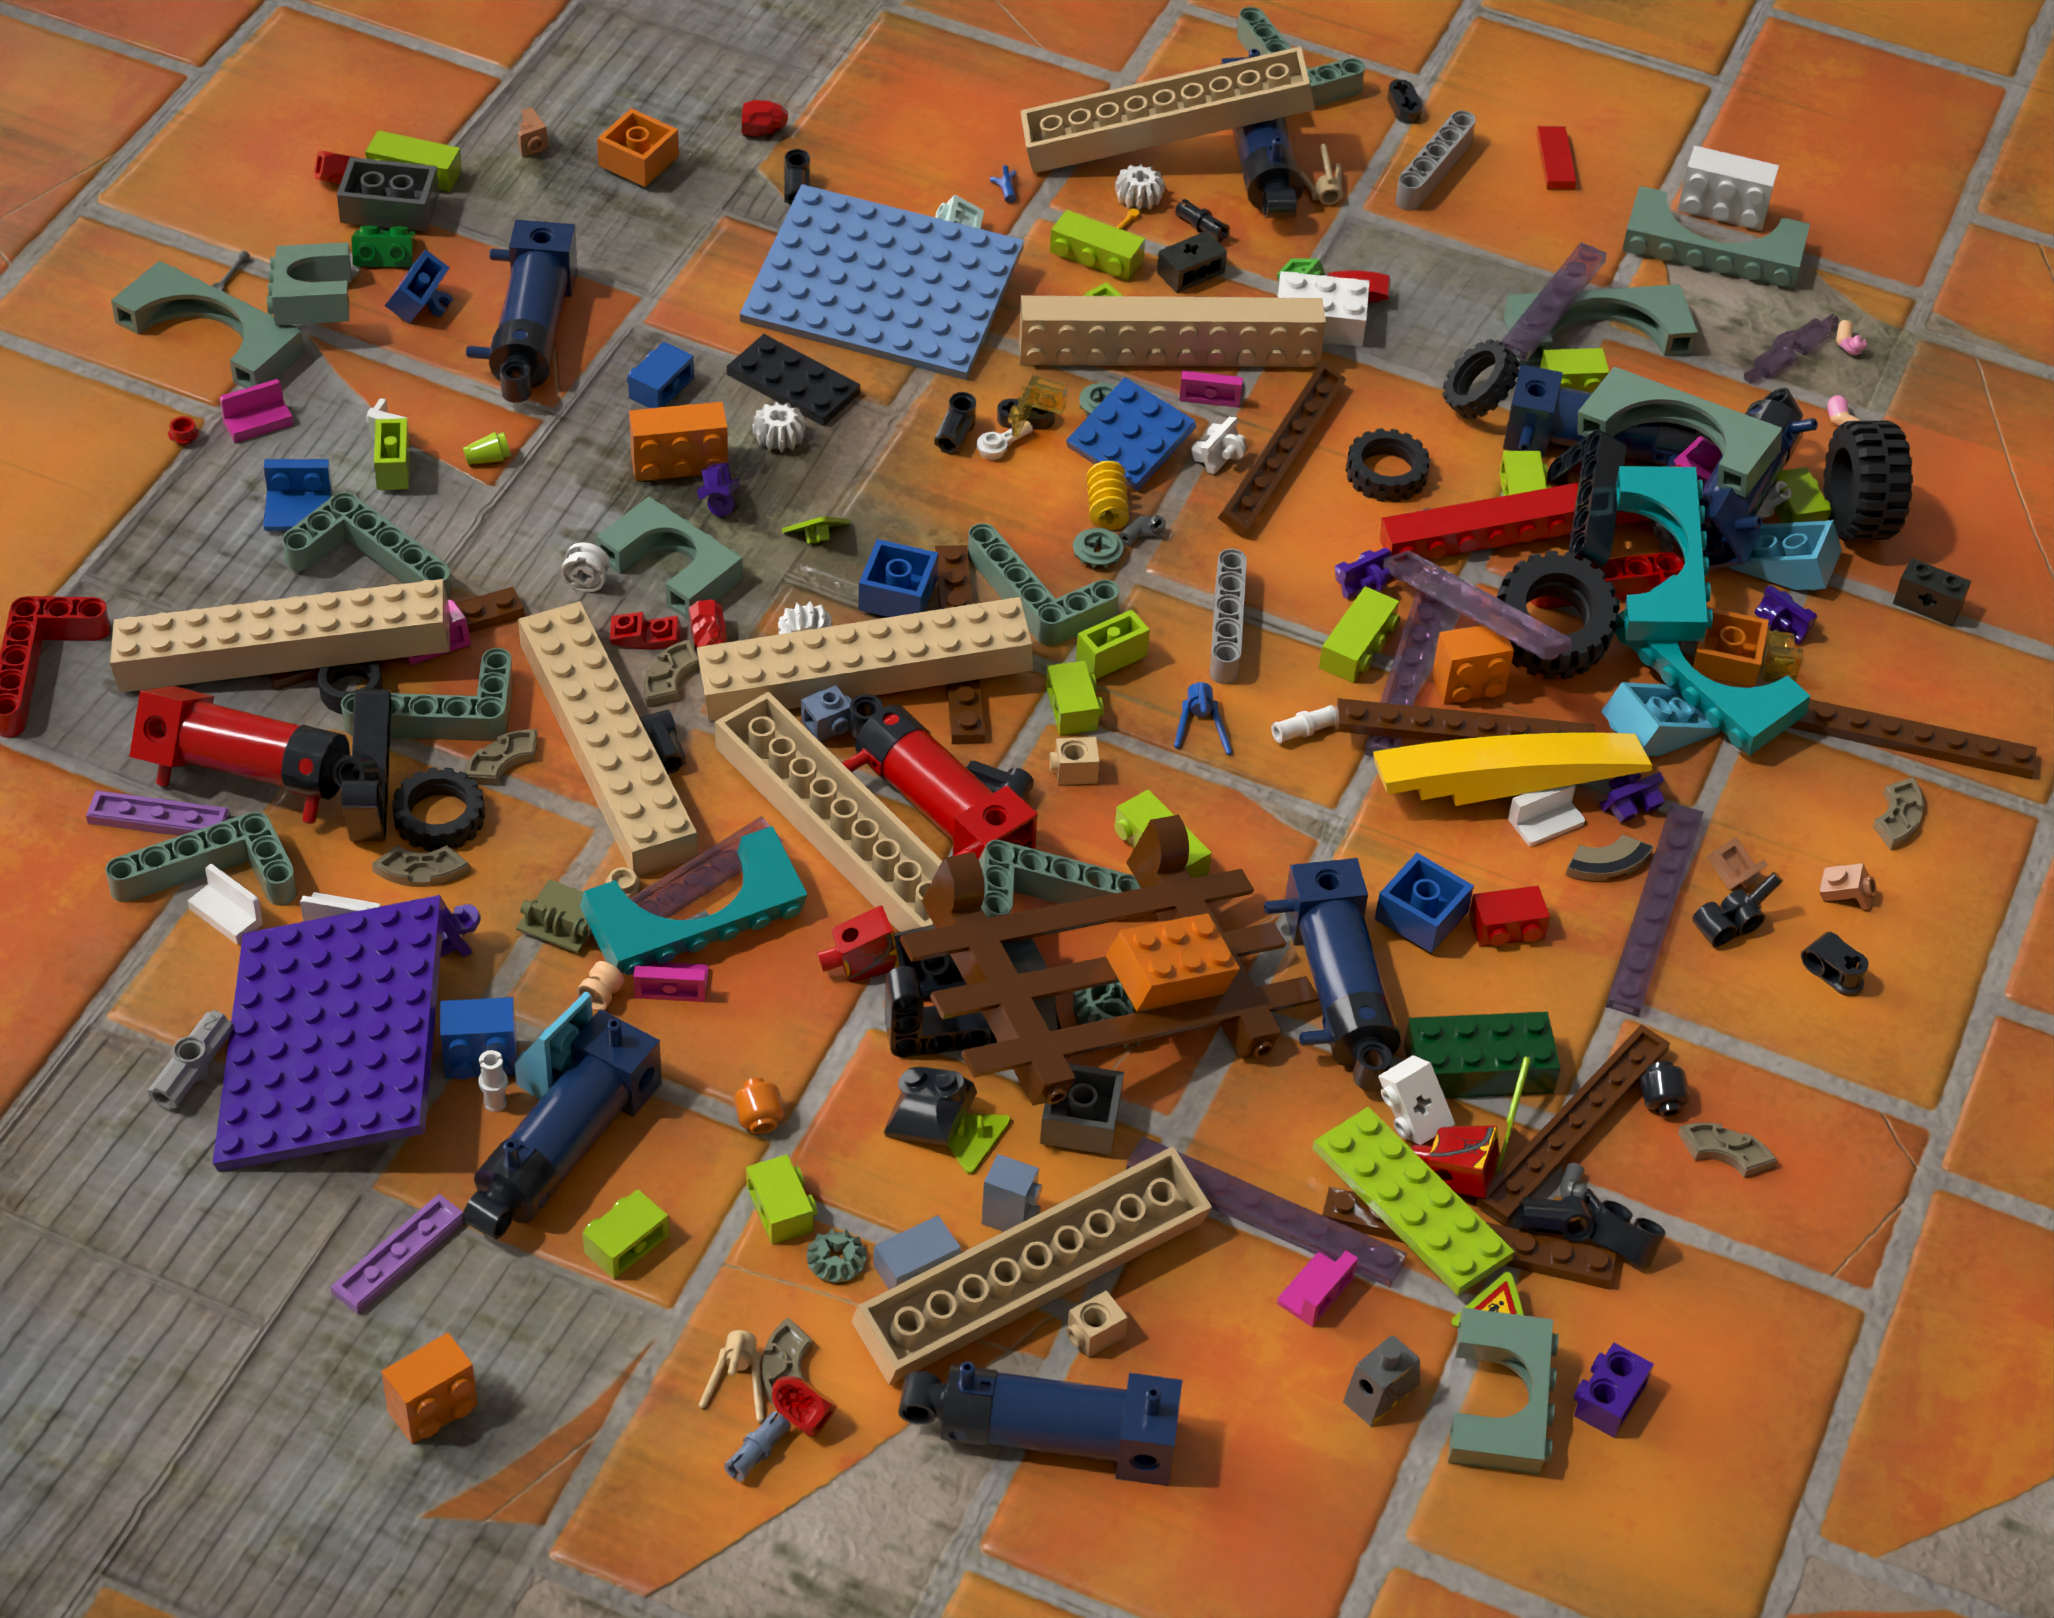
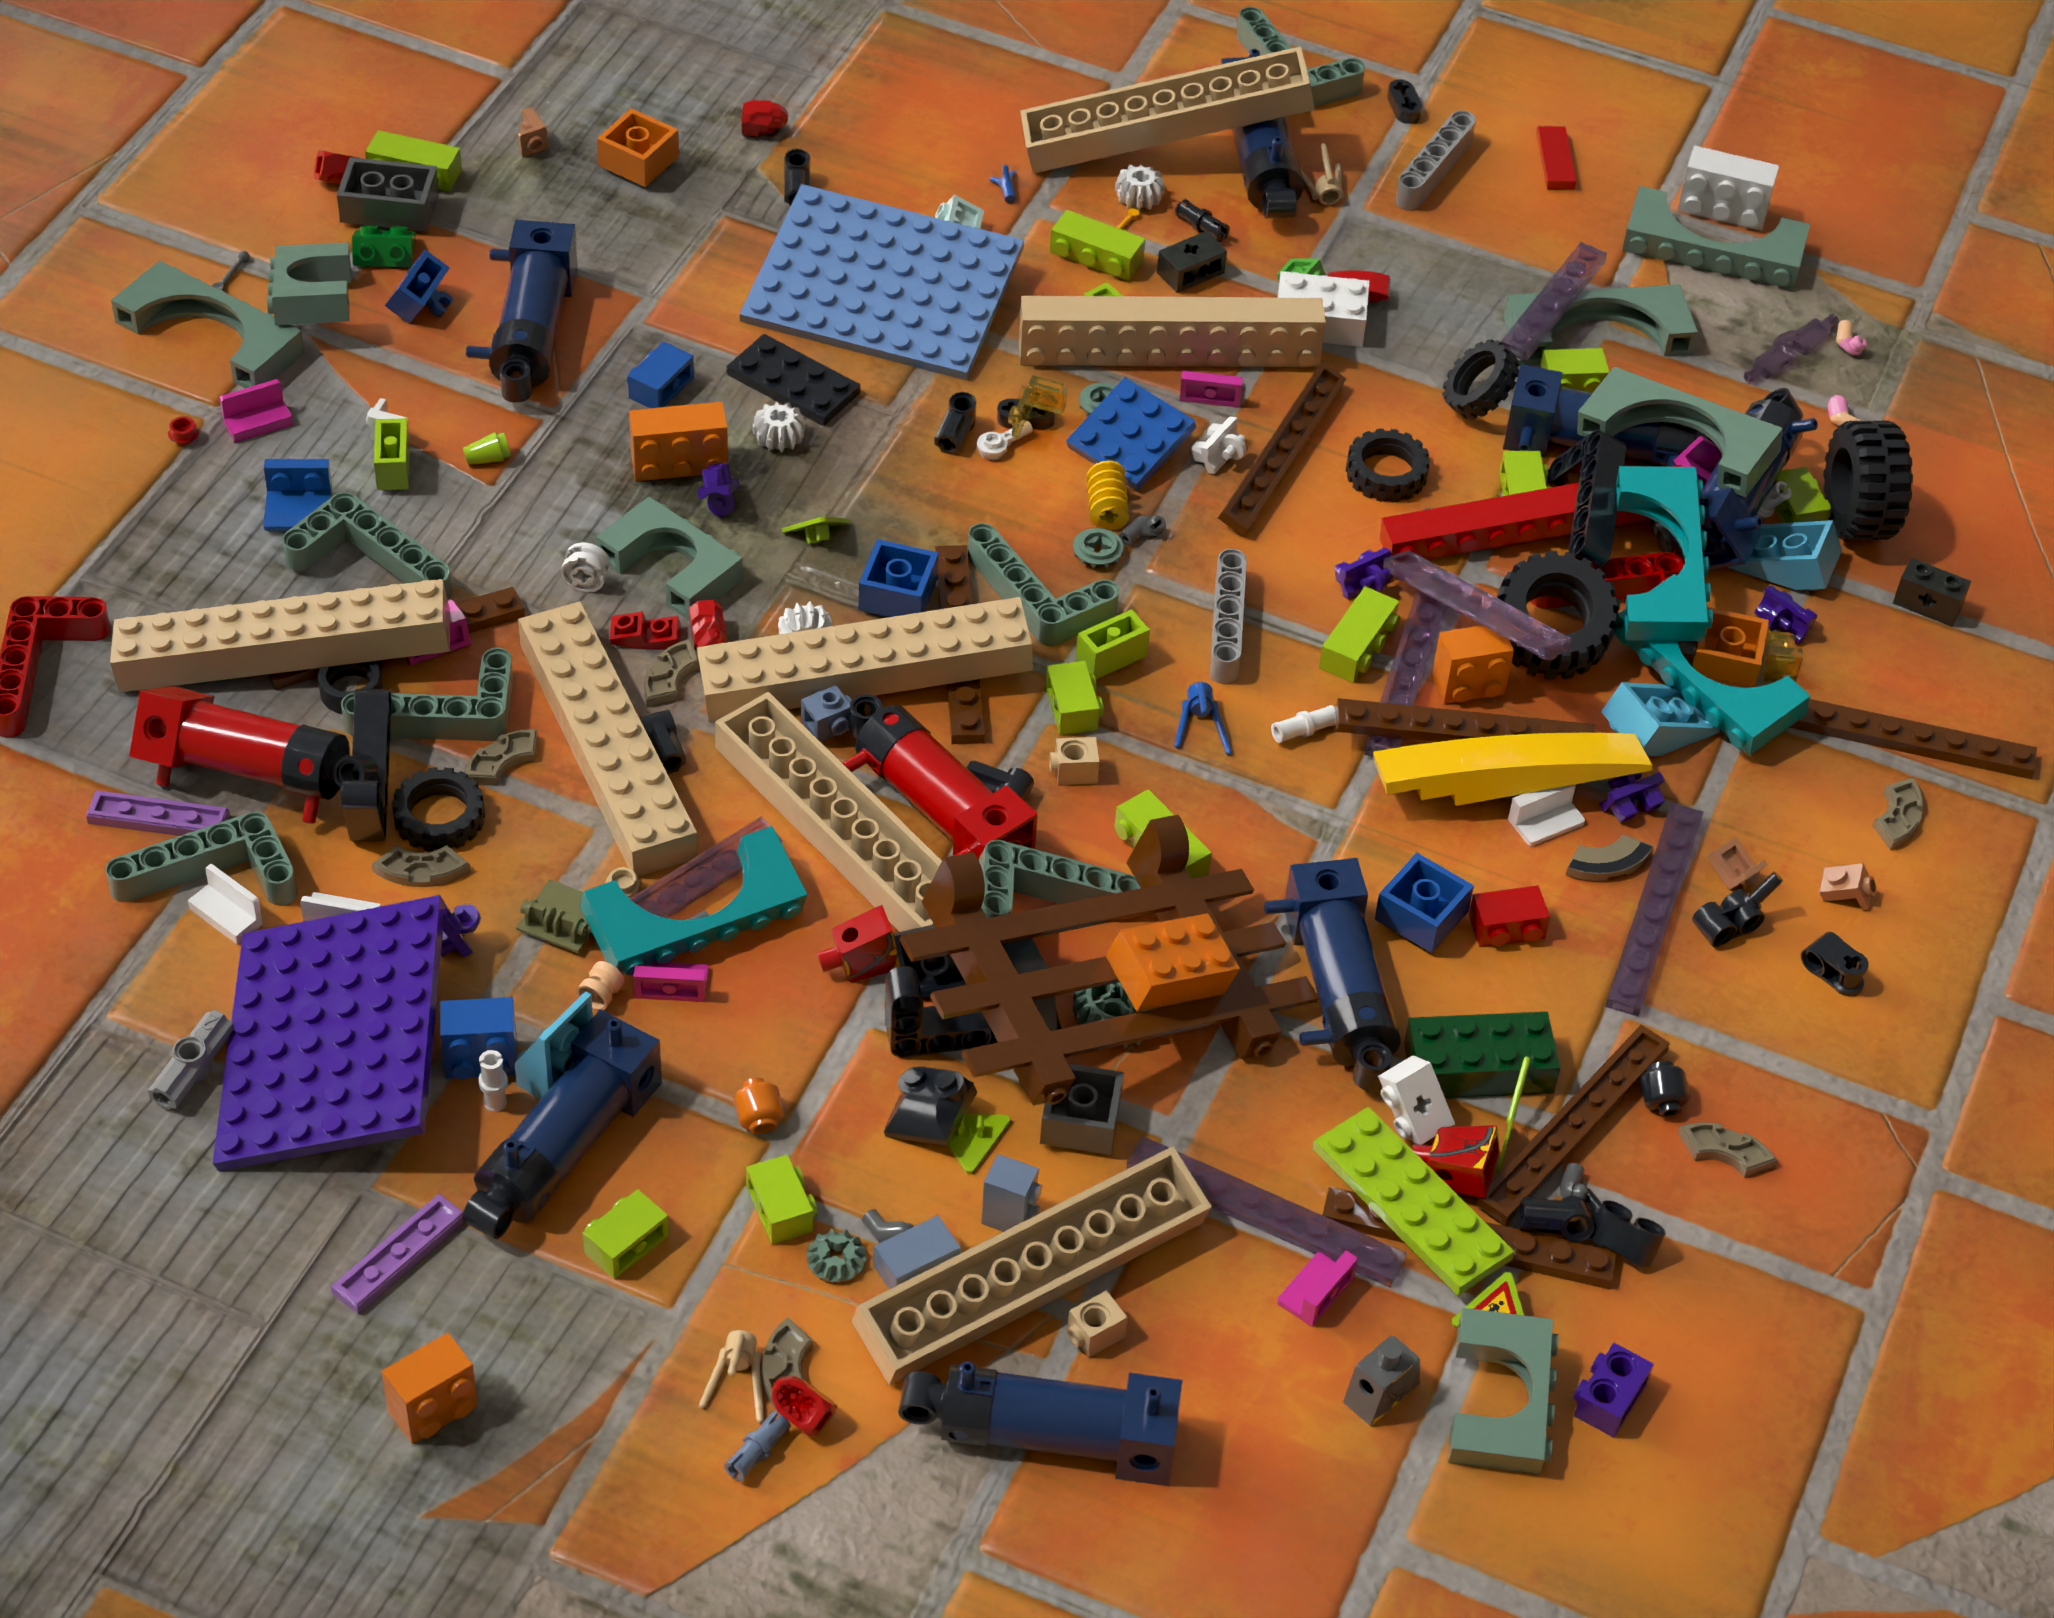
none -> dark grey arm [862,1209,914,1243]

